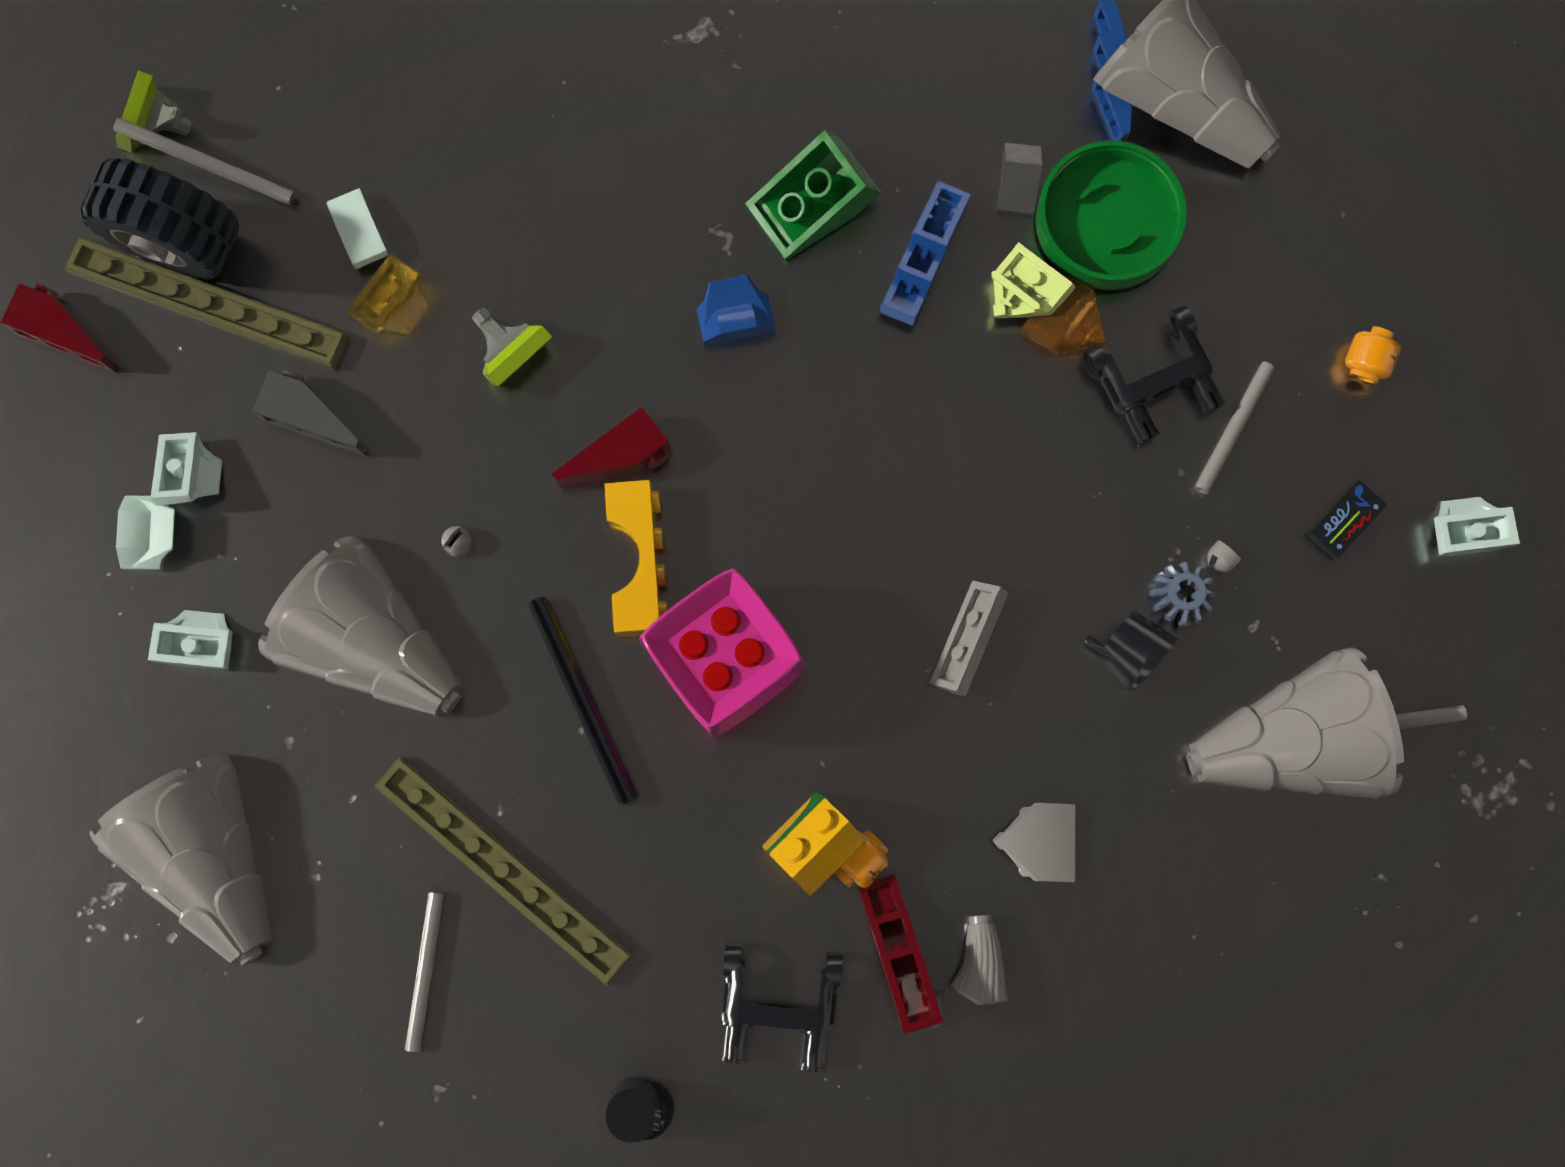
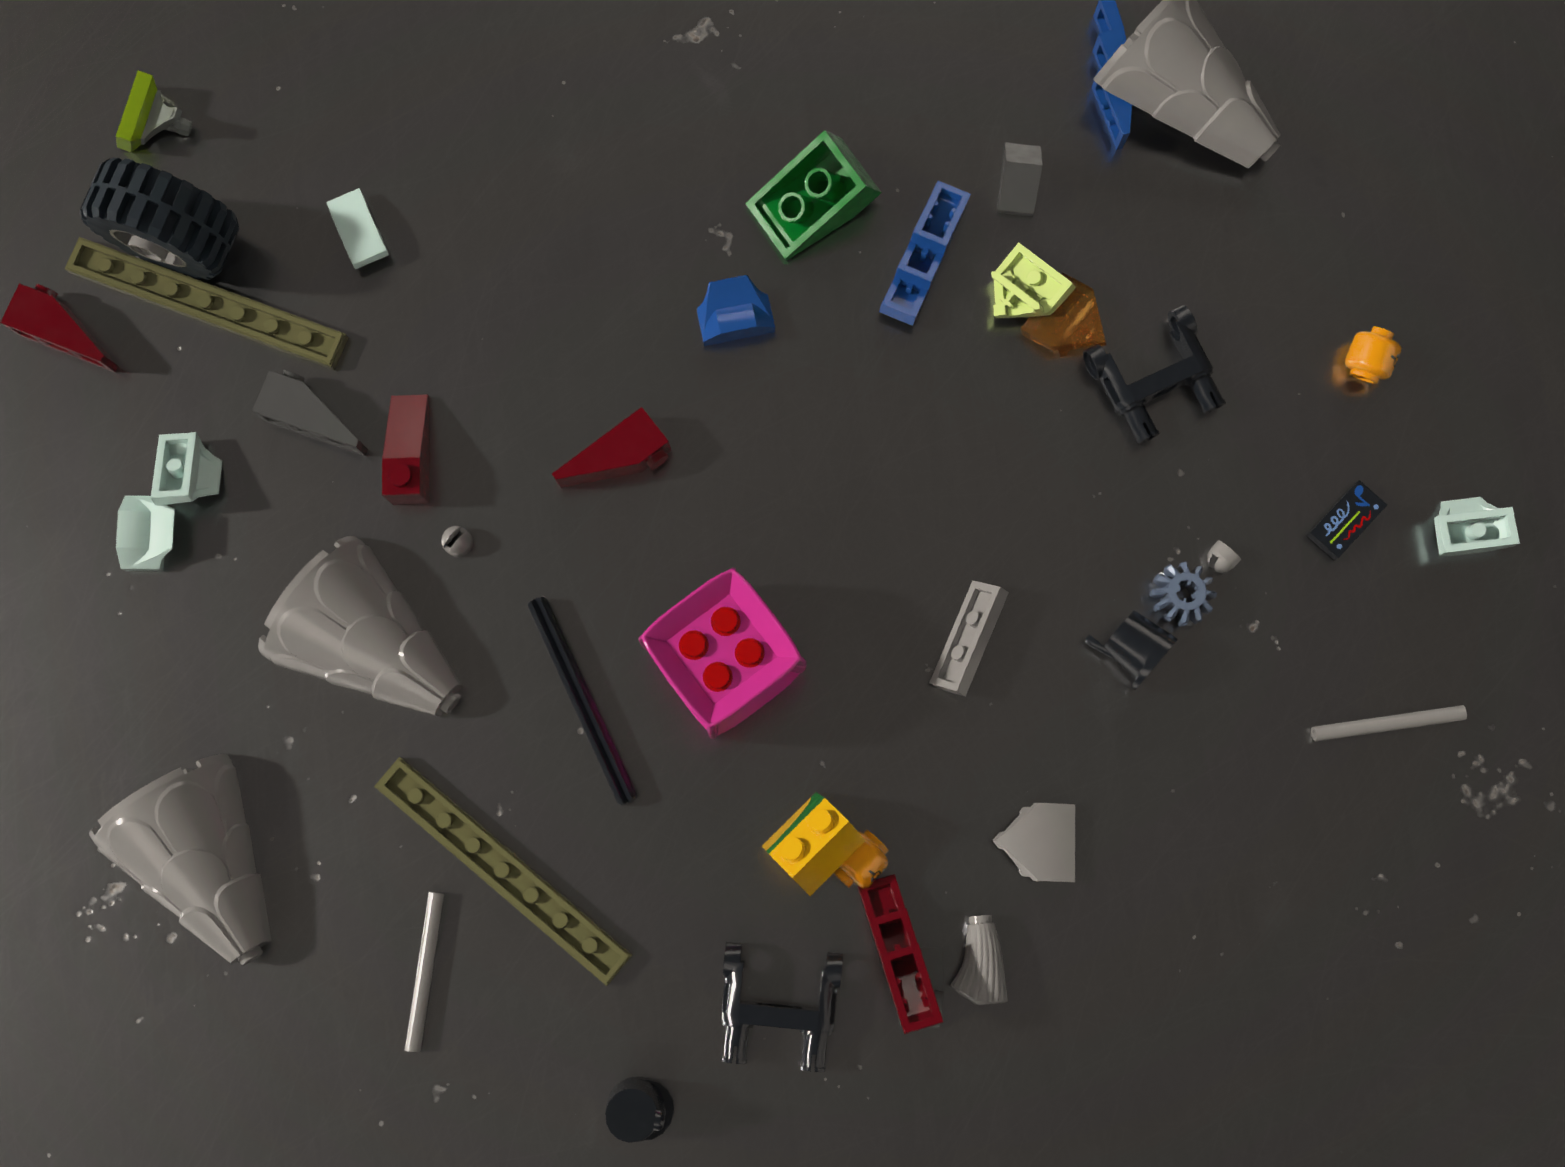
light grey piece [113,117,295,205] -> none
light aqua slope [148,610,233,670] -> none
clear yellow slope [347,253,430,337] -> none
piece [472,307,552,387] -> none
yellow arch [604,480,668,637] -> none
green brick [1035,141,1187,290] -> none
light grey cone [1187,647,1404,799] -> none
light grey piece [1194,362,1275,495] -> none
none -> dark red slope [382,394,430,505]

